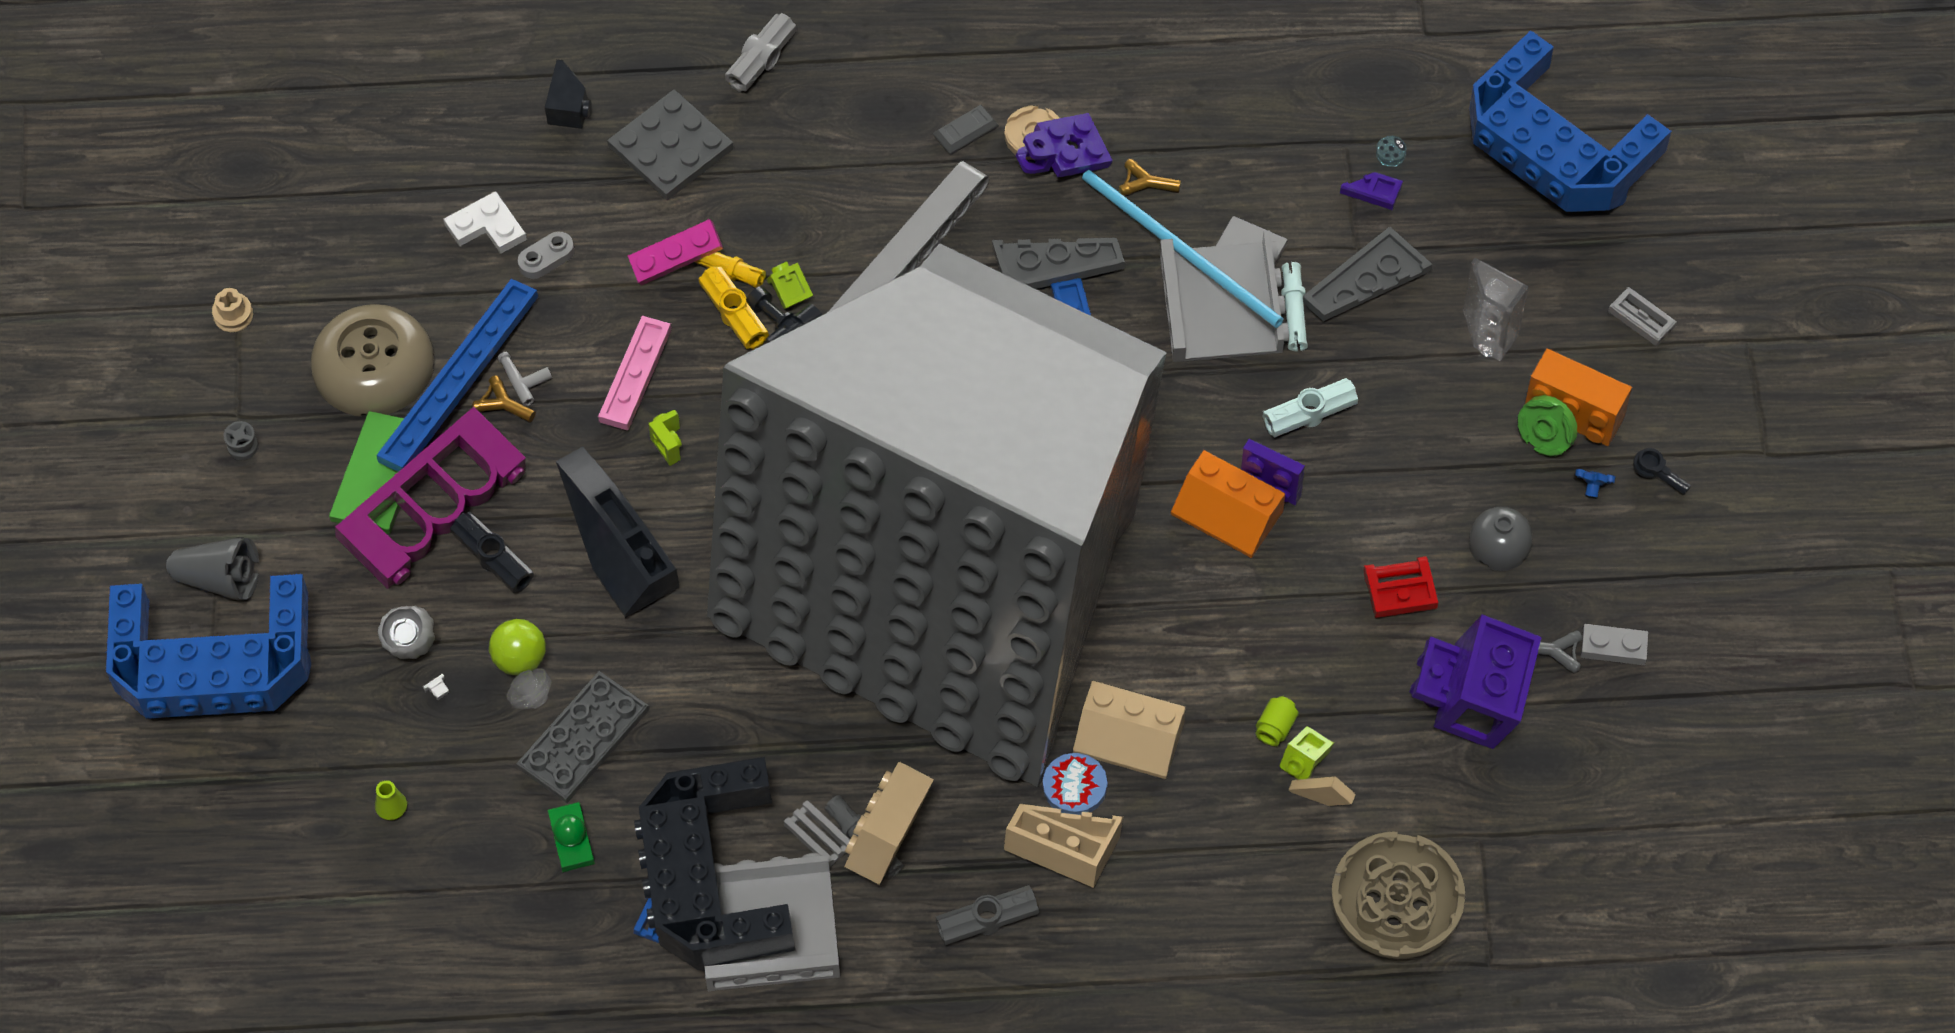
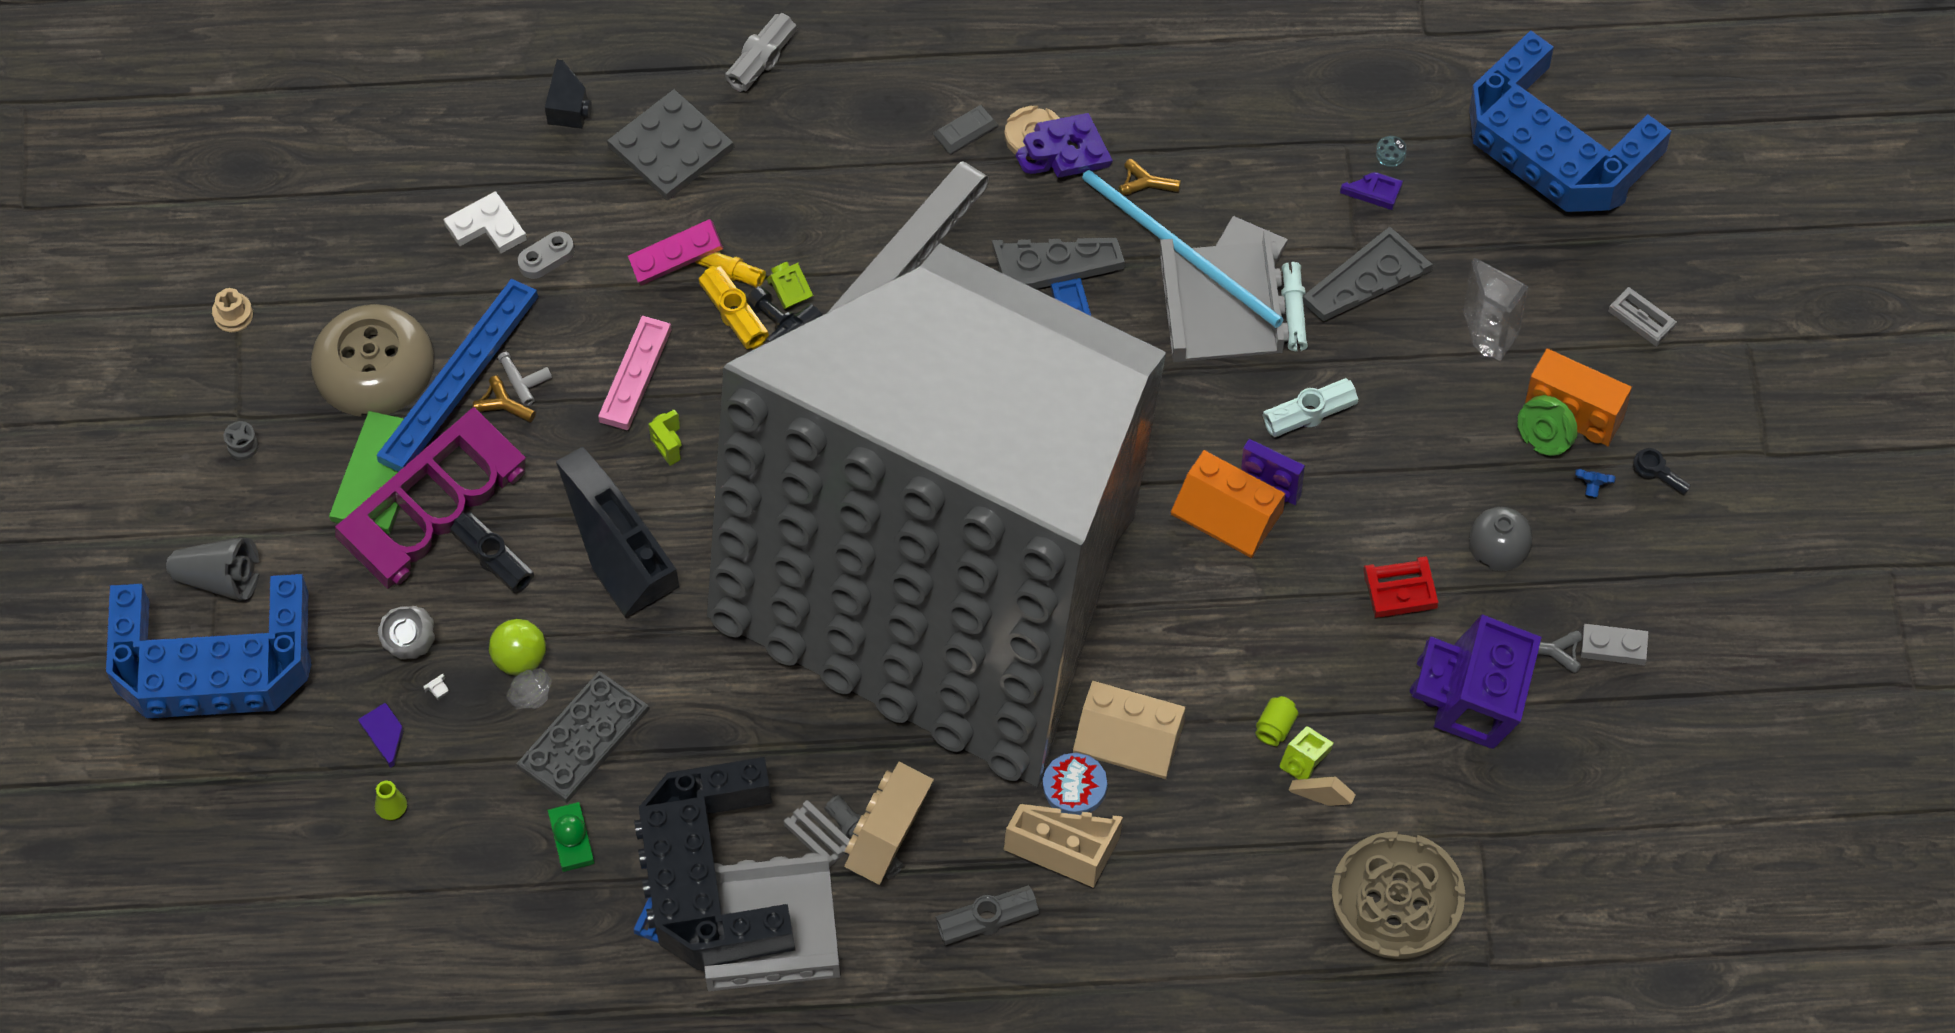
none -> dark purple tile [358,703,404,768]

